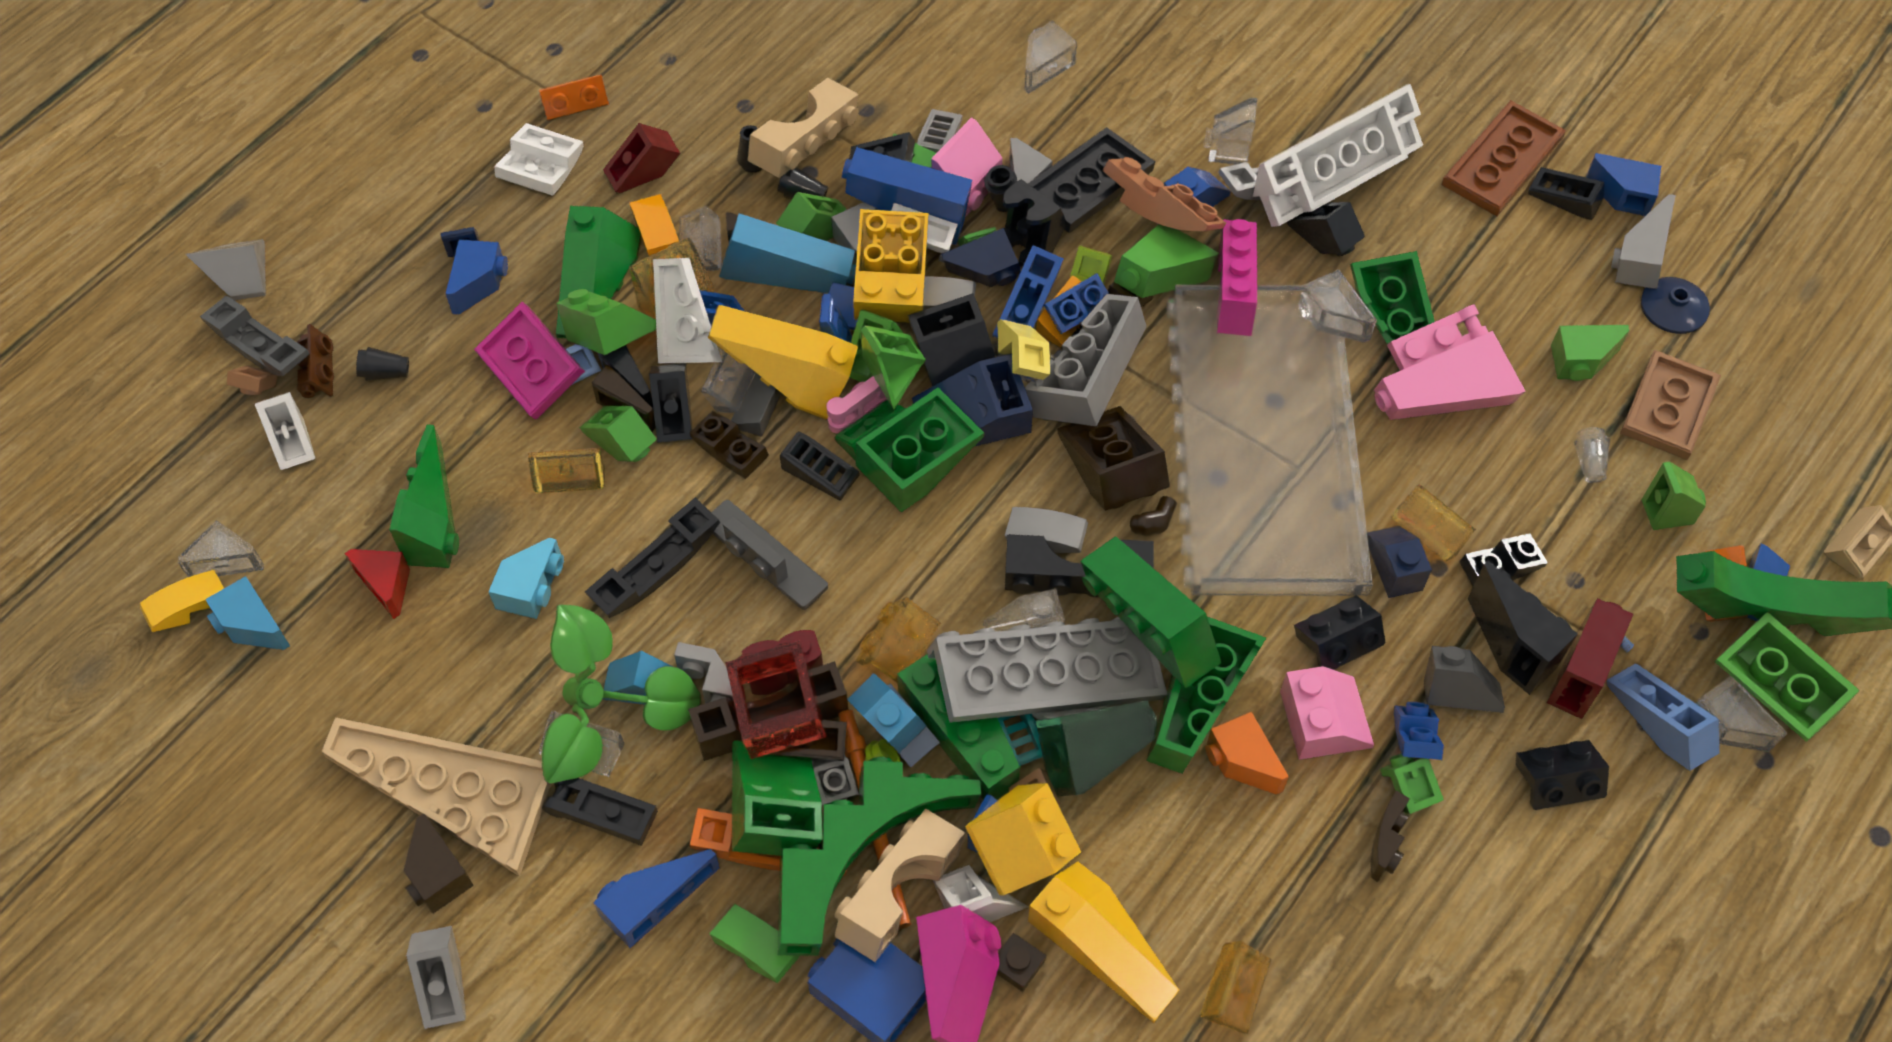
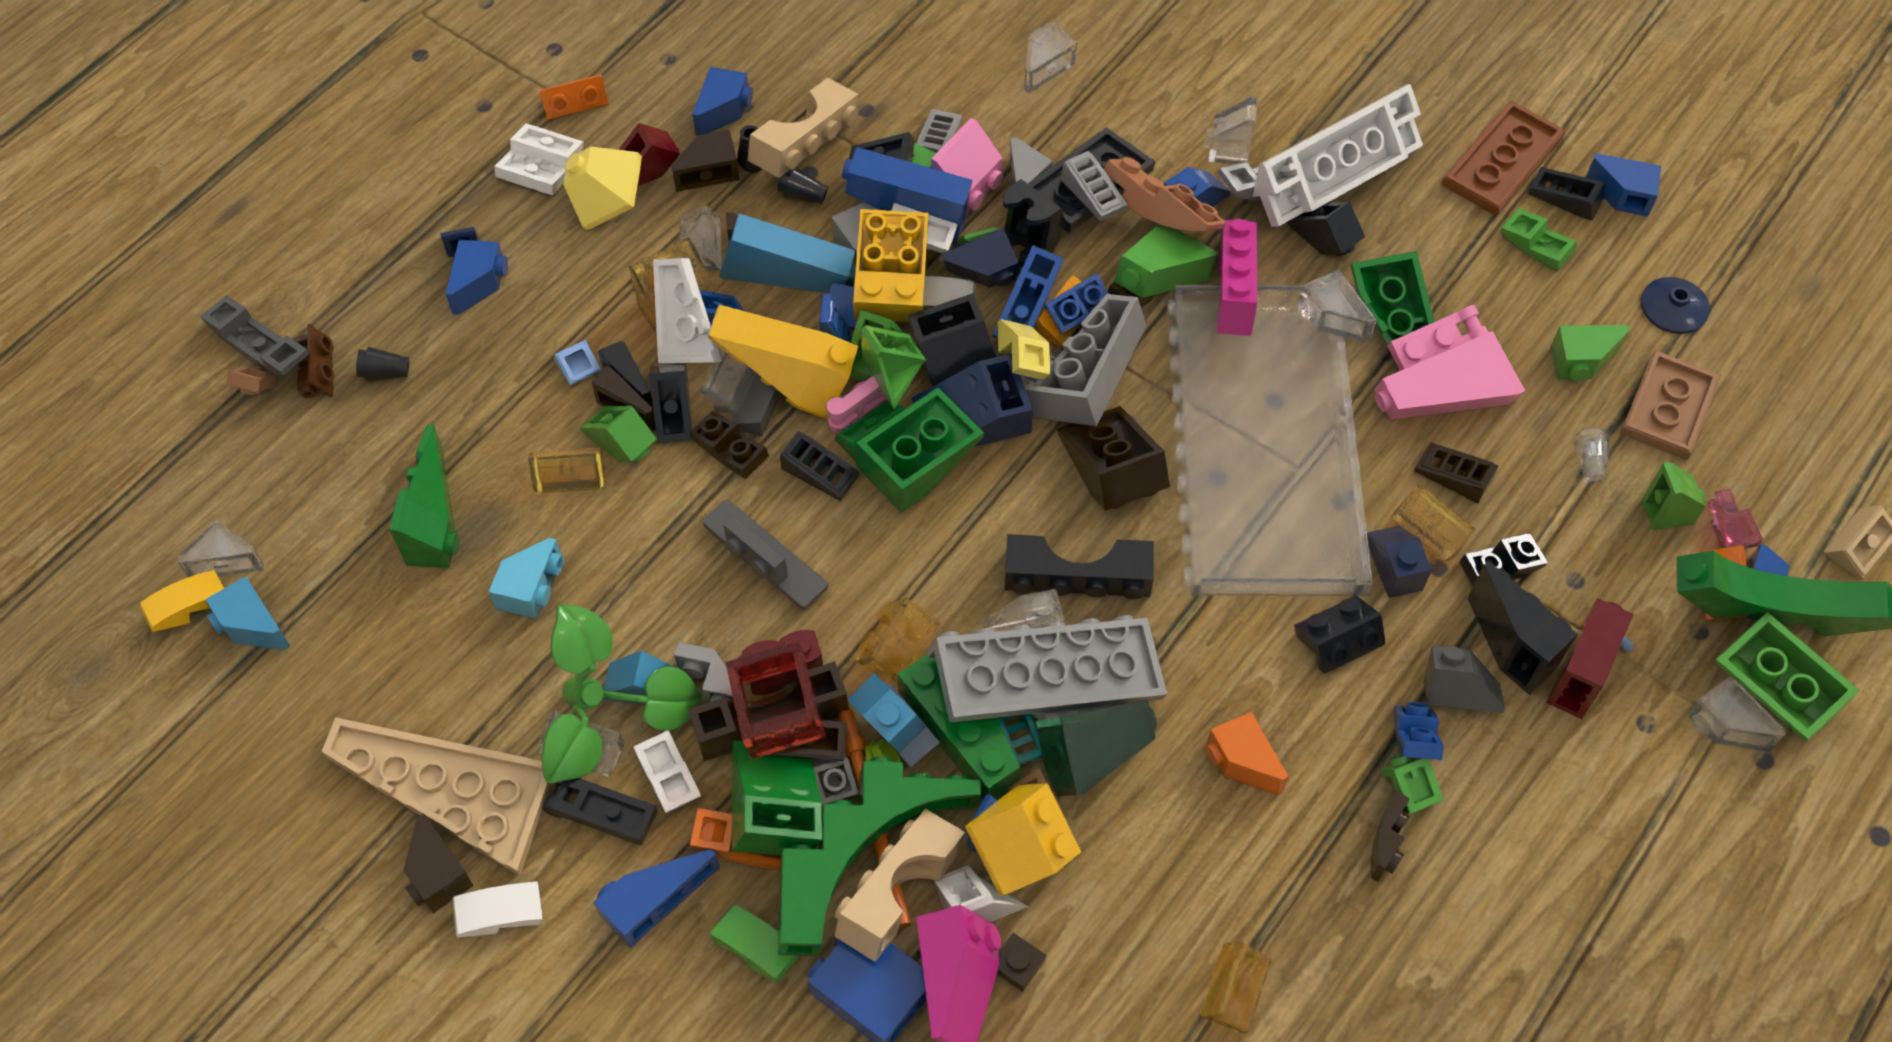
light grey slope [185,239,266,300] -> none
white slope [255,392,316,470] -> none
red slope [344,549,410,619] -> none
light grey slope [406,926,466,1029] -> none
dark pink tile [474,302,585,420] -> none
green wedge [556,206,641,338] -> none
bright green slope [556,289,656,355] -> none
black slope [585,497,720,618] -> none
light orange slope [629,194,680,256] -> none
bright green slope [776,192,847,241] -> none
black cone [984,165,1017,212] -> none
light grey slope [1005,507,1088,553] -> none
yellow wedge [1028,861,1179,1023] -> none
lime plate [1070,246,1113,284] -> none
green wedge [1080,536,1221,689] -> none
dark brown arm [1130,496,1177,536] -> none
green wedge [1146,617,1267,774] -> none
bright pink slope [1280,666,1374,760] -> none
black bracket [1516,740,1609,810] -> none
medium blue slope [1607,664,1720,771] -> none
light grey slope [1611,194,1676,289] -> none
none -> white slope [452,881,543,938]
none -> light yellow slope [563,147,642,231]
none -> white slope [634,730,701,814]
none -> dark brown slope [671,130,740,192]
none -> blue slope [692,67,753,136]
none -> light grey slope [1061,151,1127,221]
none -> dark brown slope [1414,442,1499,504]
none -> bright green slope [1501,208,1577,271]
none -> clear pink plate [1708,489,1763,549]

